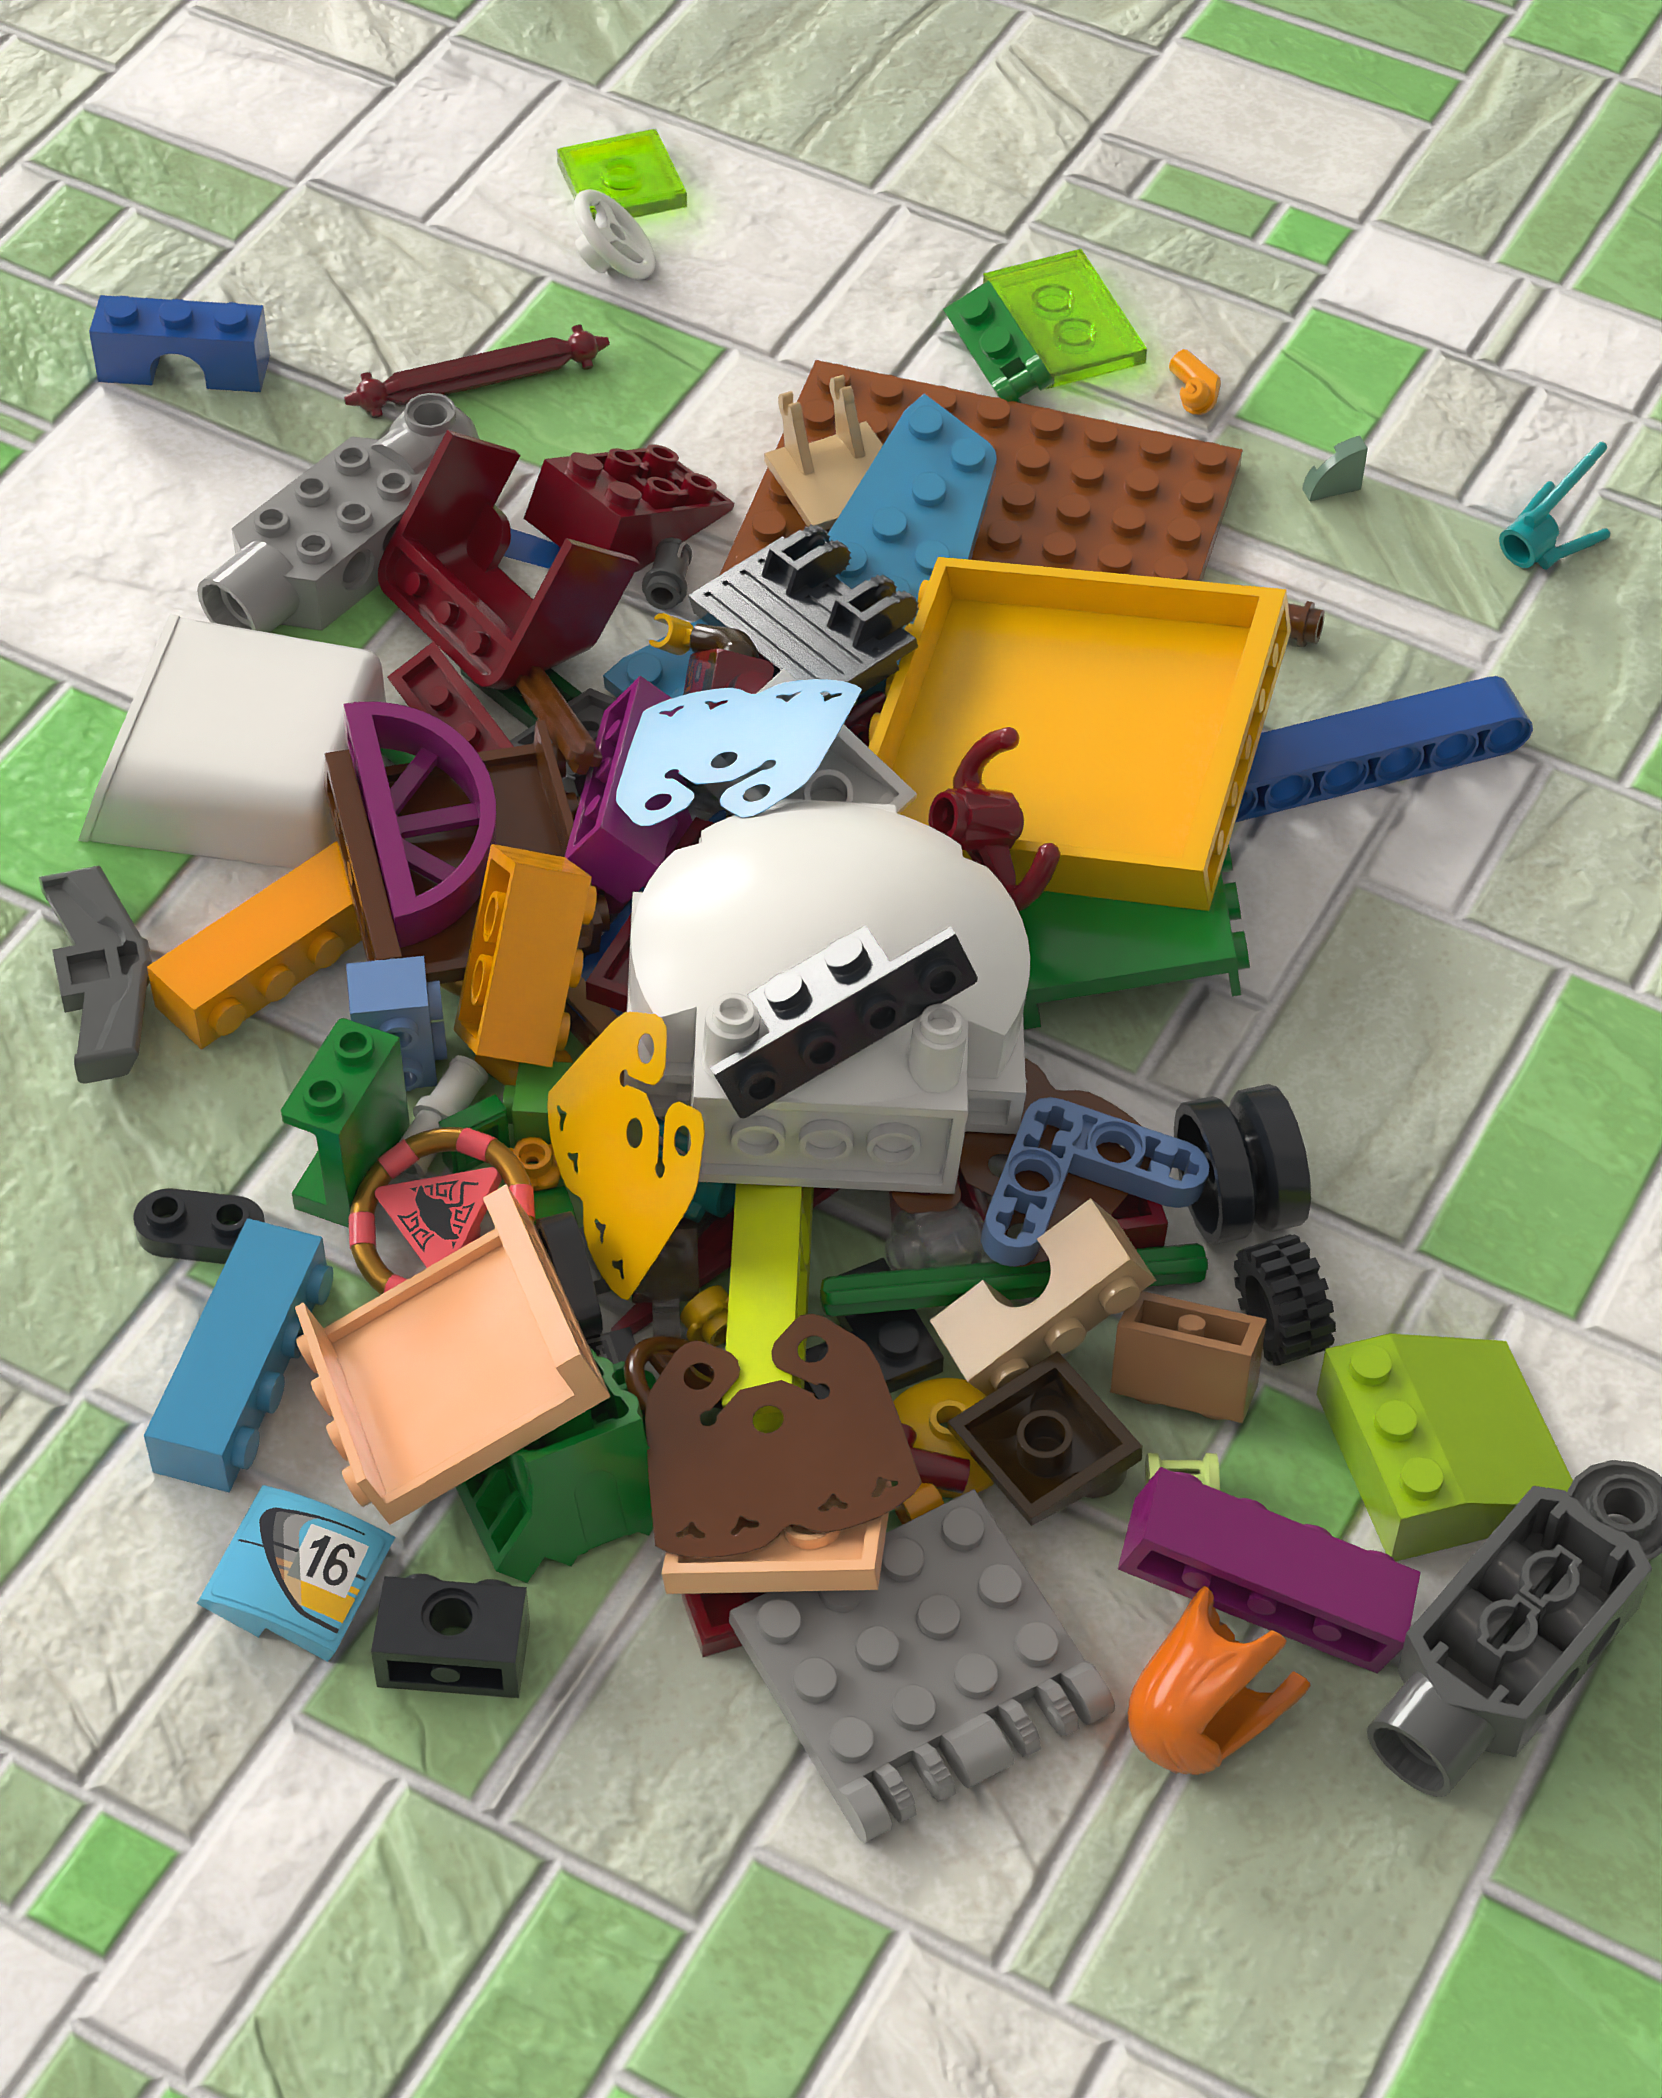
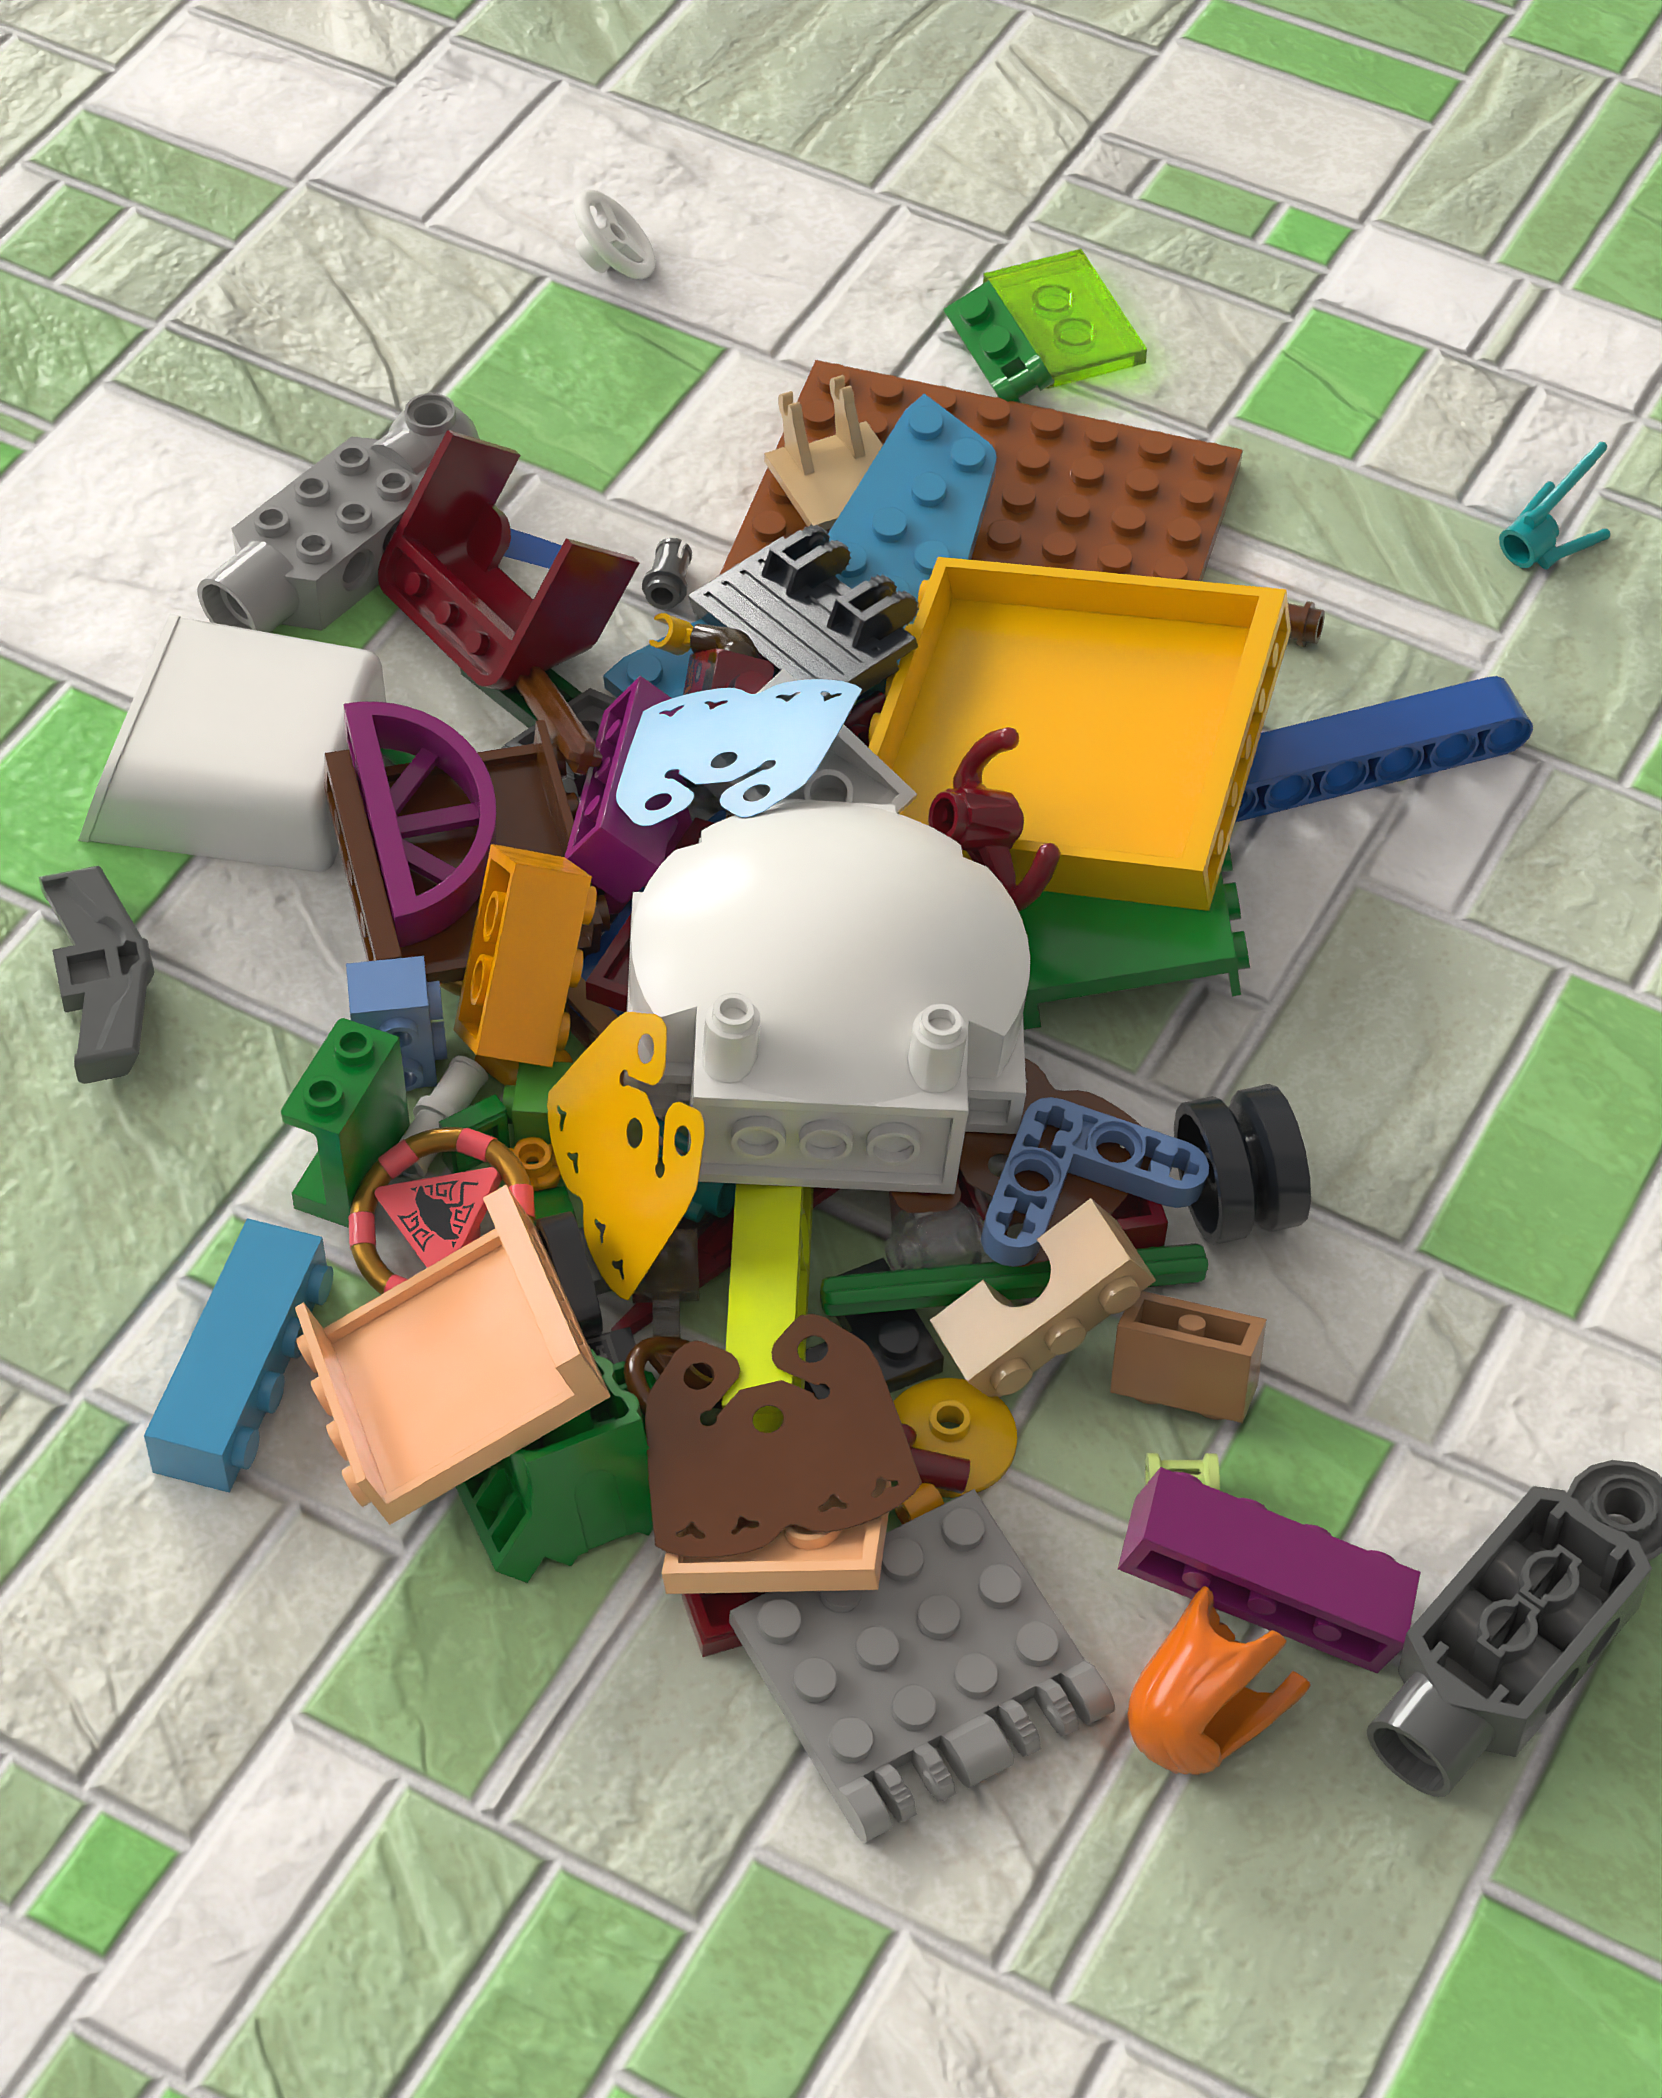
blue arch [89,295,270,392] -> none
black plate [133,1188,265,1264] -> none
light orange brick [147,841,362,1050] -> none
medium azure slope [196,1485,396,1662] -> none
dark red wheel [344,324,610,418] -> none
black brick [371,1574,530,1698] -> none
dark red plate [387,641,514,752] -> none
dark red slope [523,444,735,572] -> none
clear neon green tile [557,129,687,221] -> none
yellow plate [680,1285,729,1347] -> none
black bracket [710,925,978,1119] -> none
dark brown slope [947,1351,1143,1526] -> none
light orange arm [1169,349,1221,415] -> none
black tyre [1234,1234,1336,1366] -> none
sand green tile [1302,436,1368,501] -> none
lime slope [1316,1333,1573,1561] -> none

